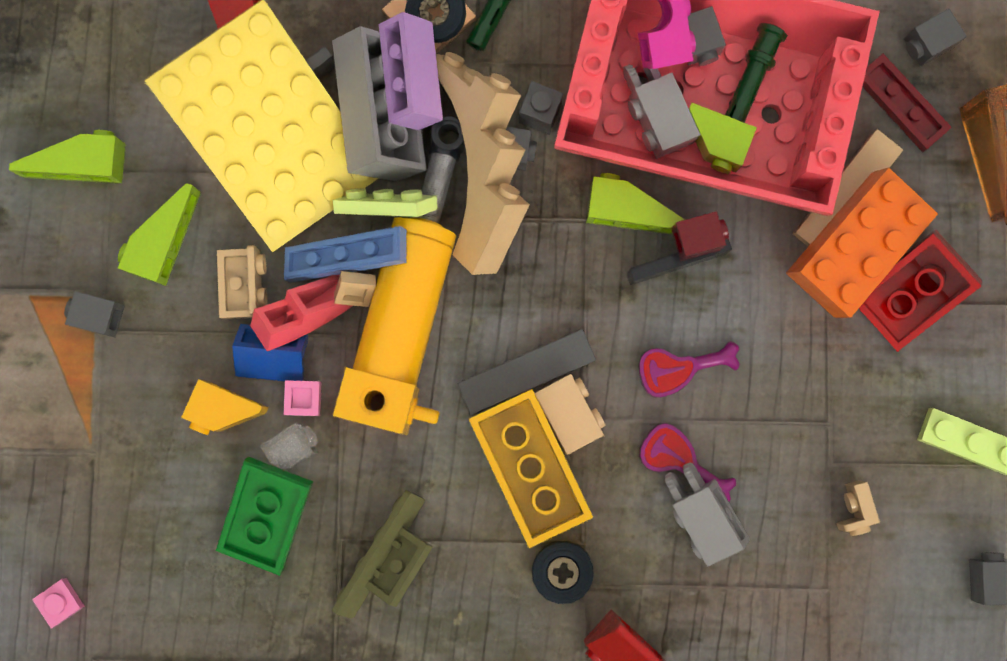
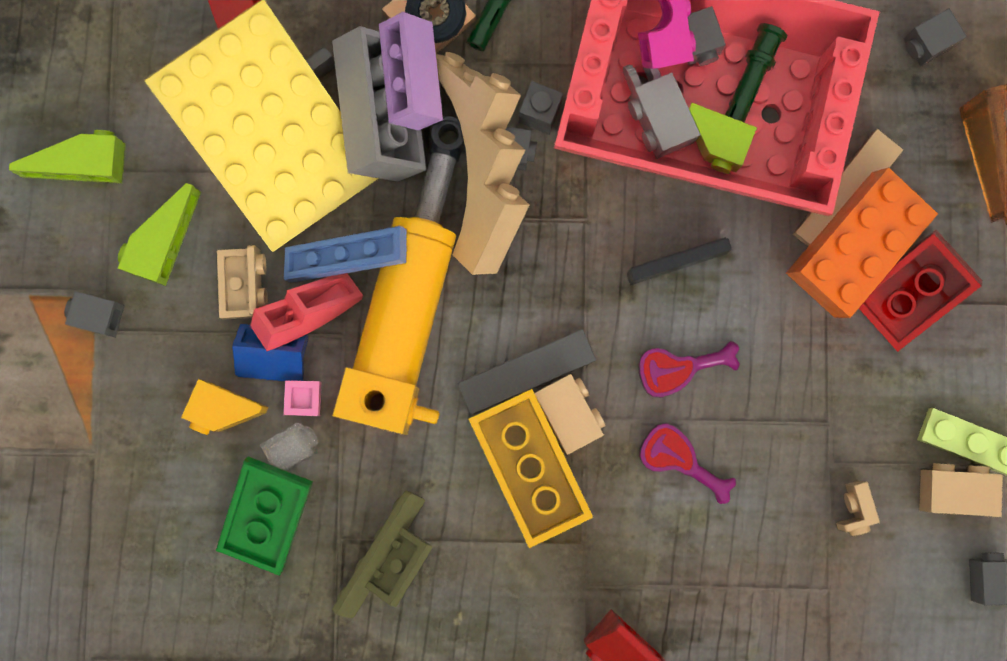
bright pink plate [32,578,85,628] -> none
yellowish green plate [332,188,438,217] -> none
tan plate [334,271,376,307] -> none
black bush [532,541,594,604] -> none
lime slope [586,173,685,235] -> none
light grey hinge [664,462,750,567] -> none
dark red brick [671,211,729,261] -> none
dark red plate [862,53,952,152] -> none
none -> tan brick [919,463,1003,517]

